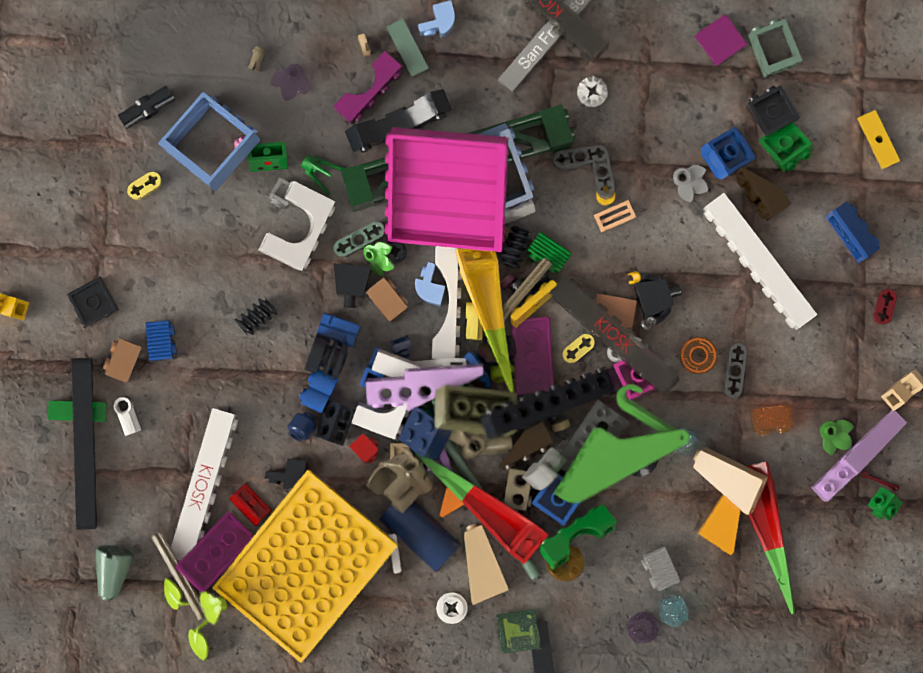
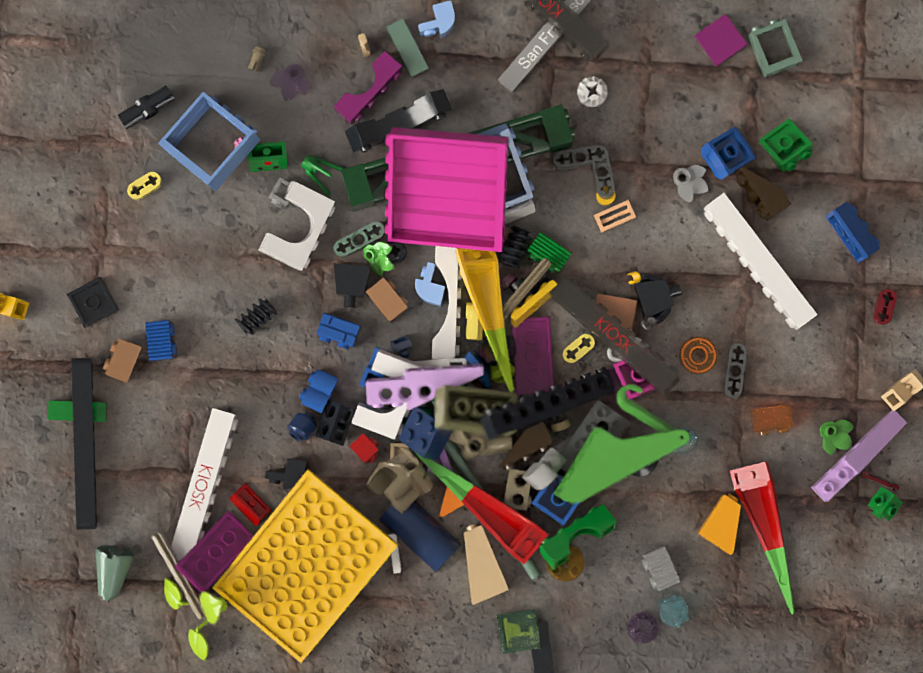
white piece [114,397,141,436] -> none
black wheel [304,332,348,381] -> none
white gear [436,593,467,624] -> none
slope [693,447,768,515] -> none
black plate [746,85,800,137] -> none
yellow tile [857,110,900,170] -> none

